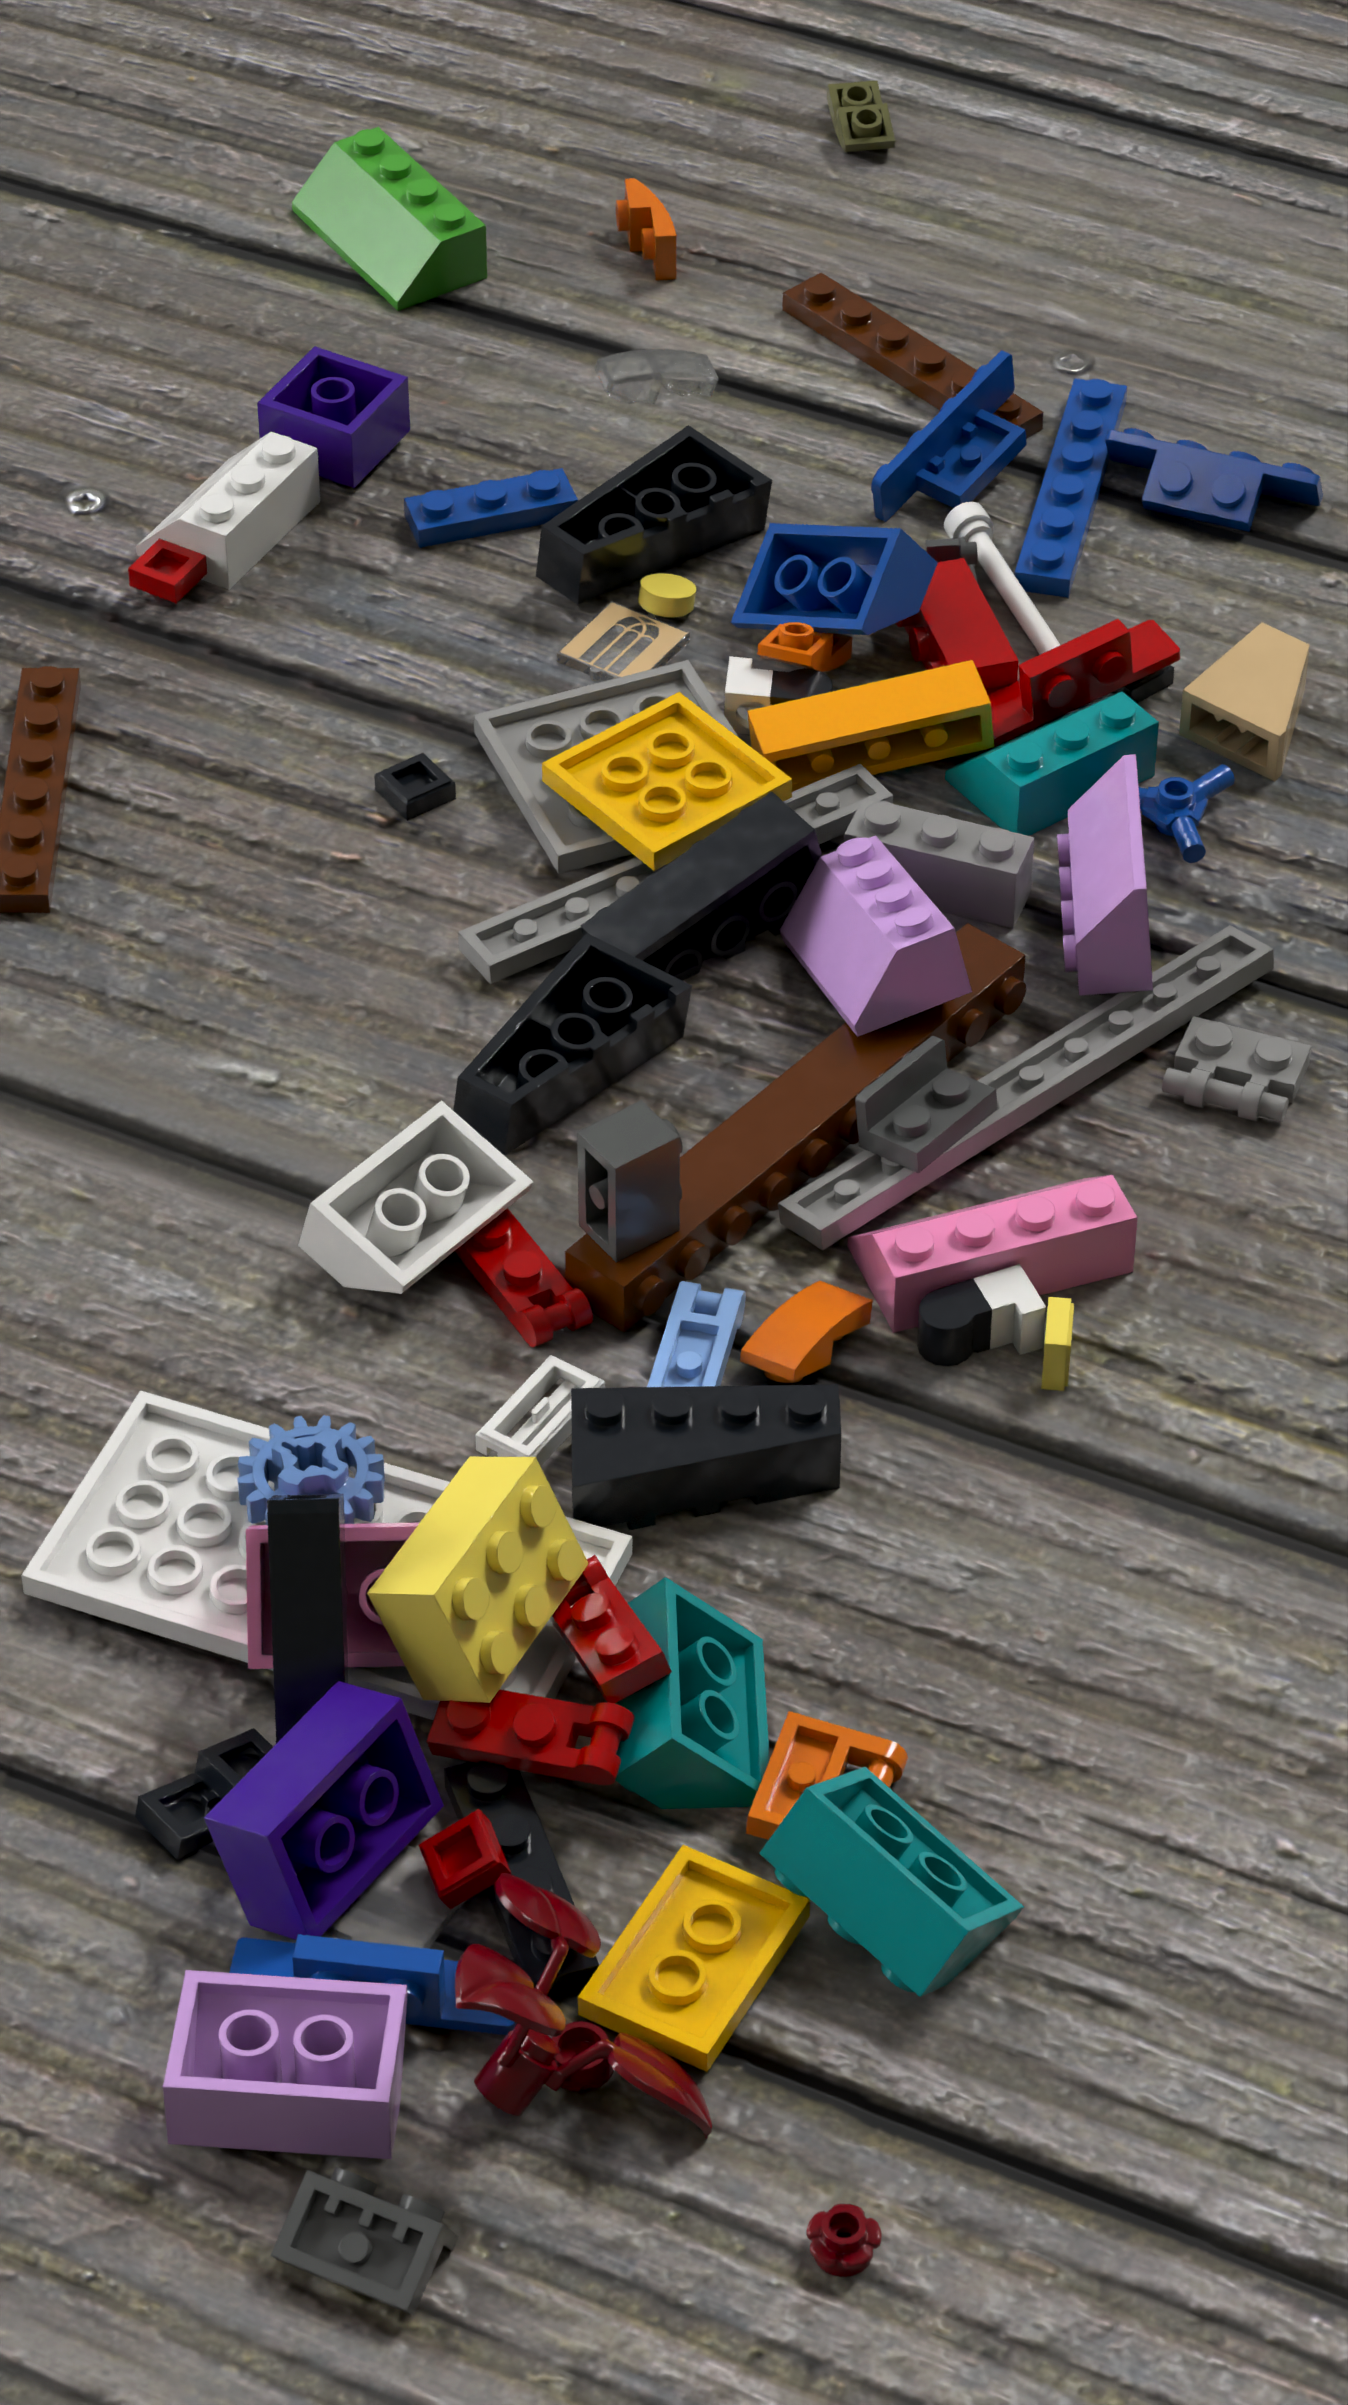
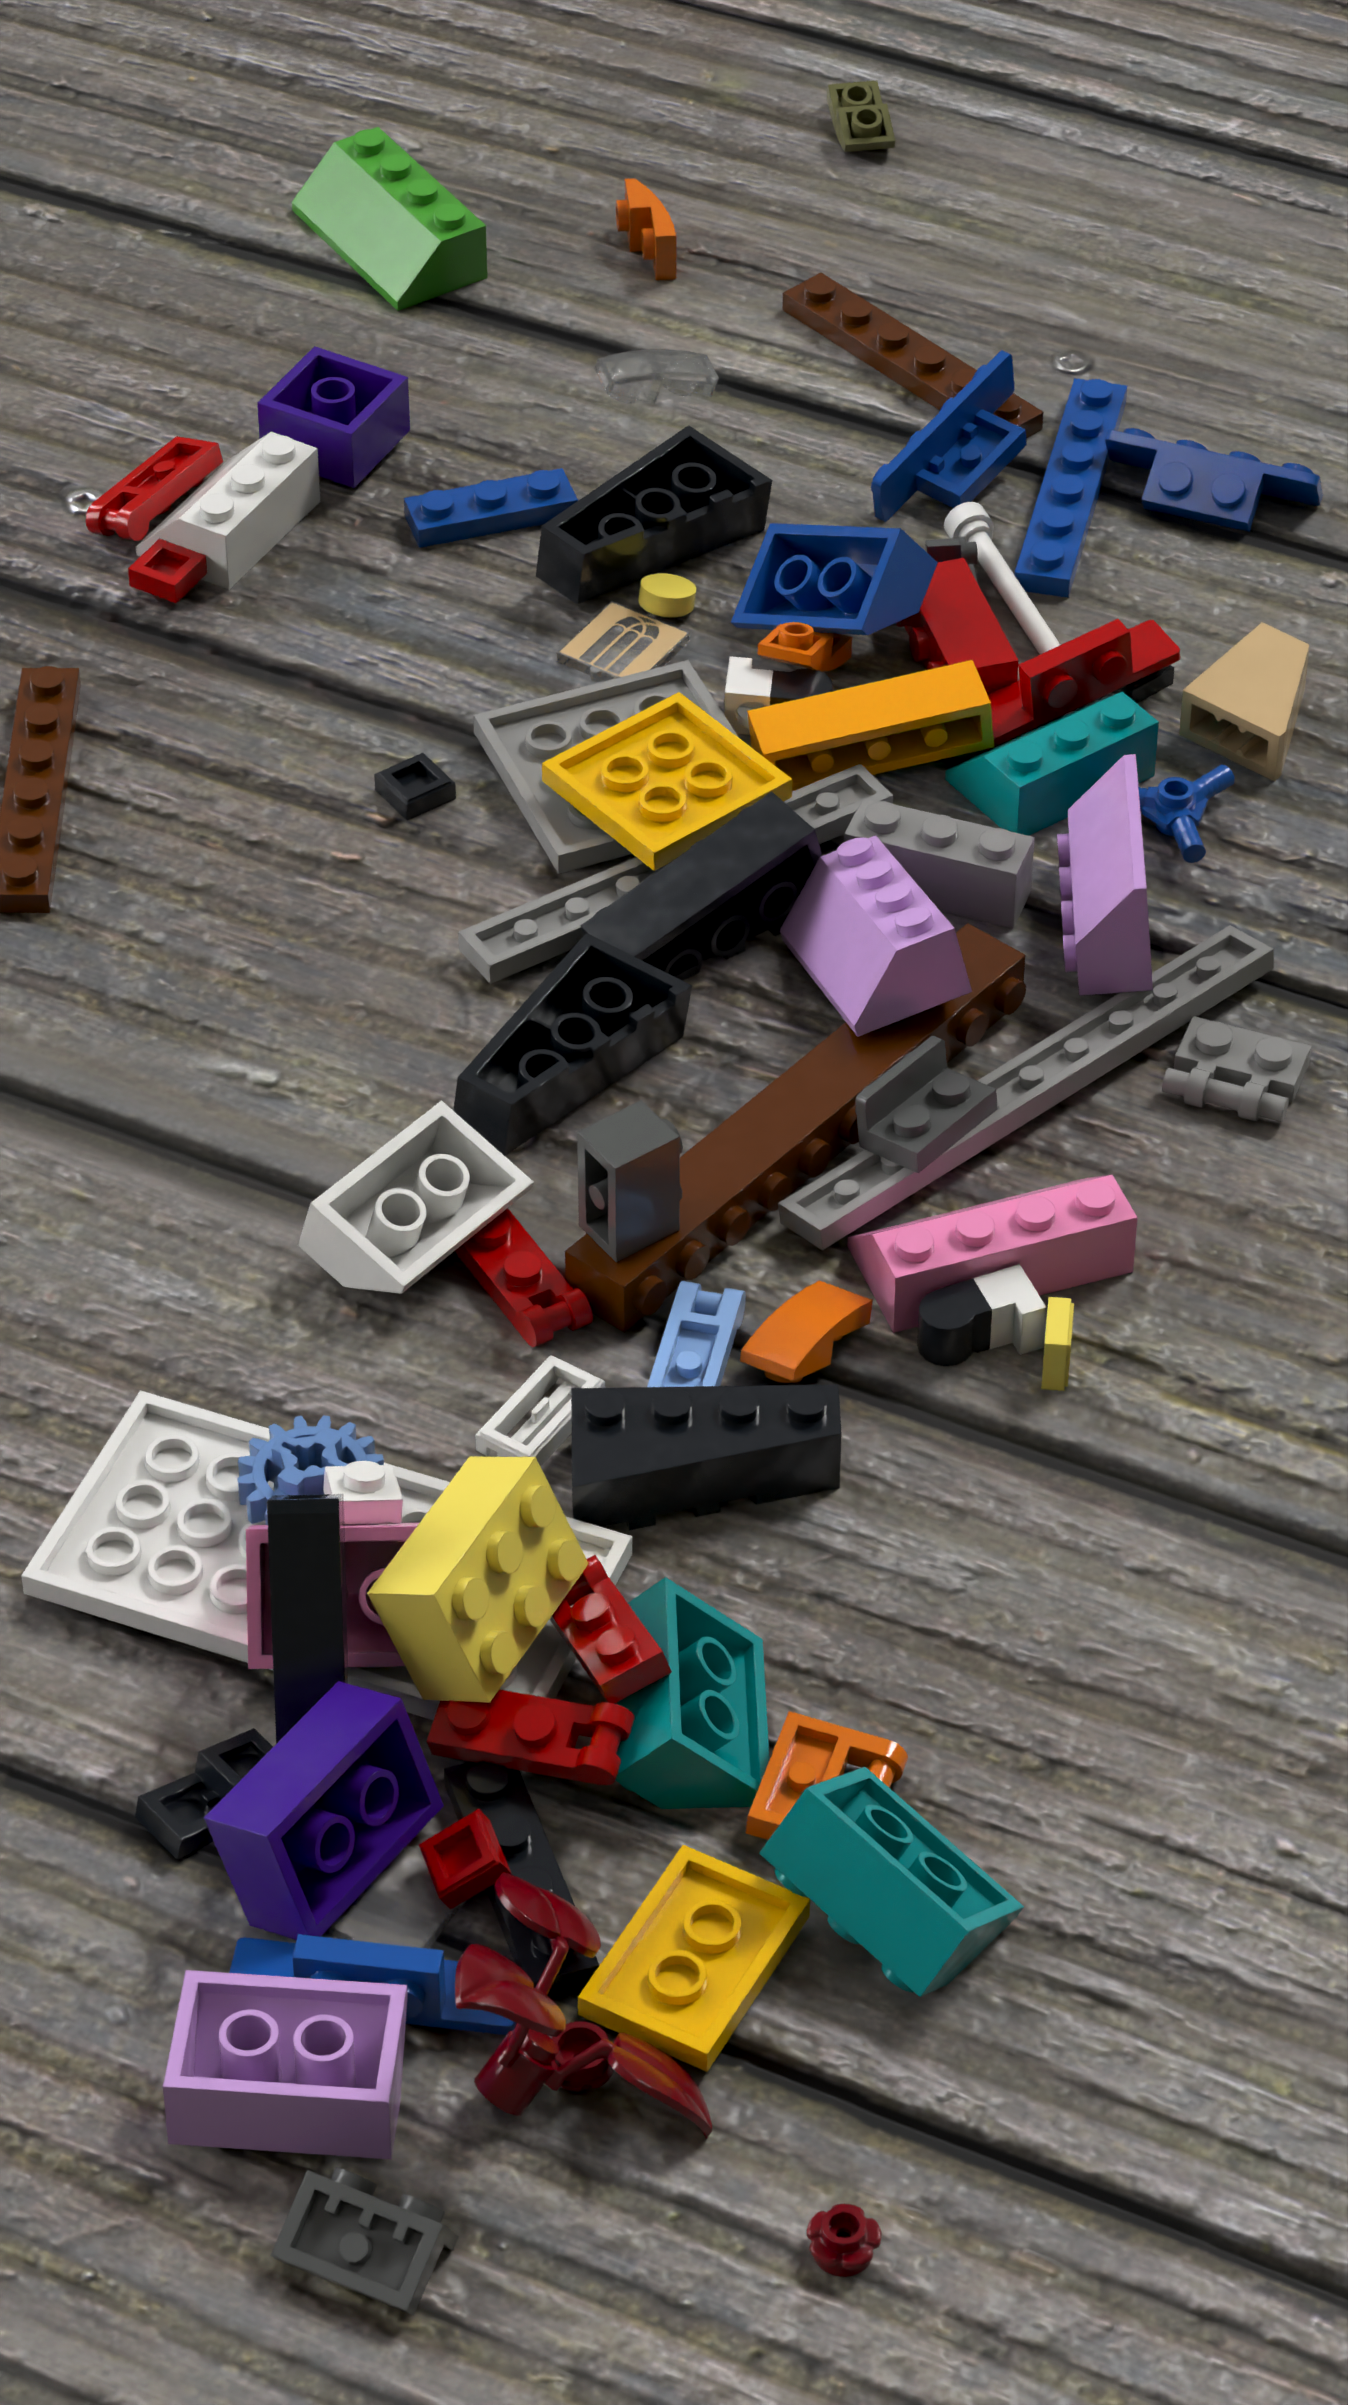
none -> red plate [85,436,223,541]
none -> white plate [323,1461,403,1525]

